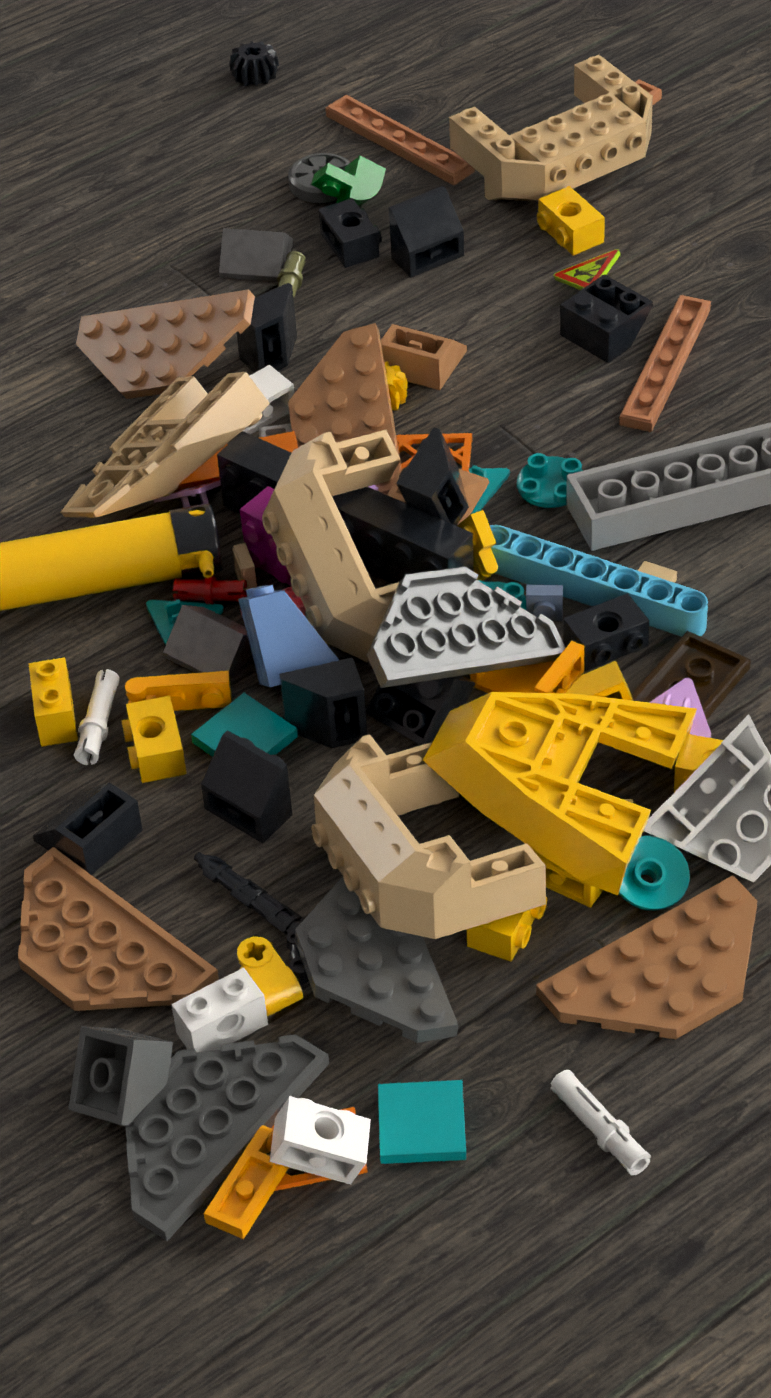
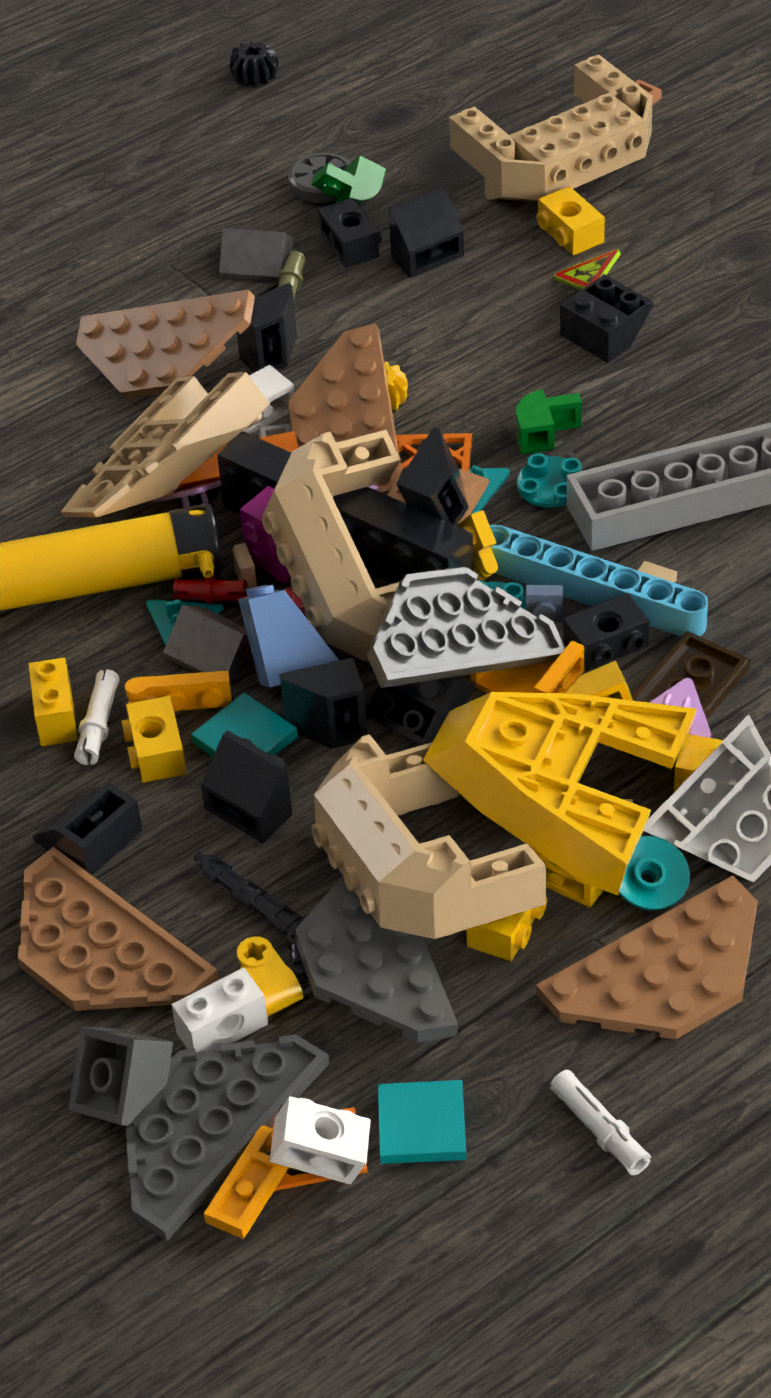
nougat tile [325,95,475,185] -> none
medium nougat slope [381,324,467,390] -> none
nougat tile [619,295,711,432] -> none
none -> green brick [516,389,582,455]

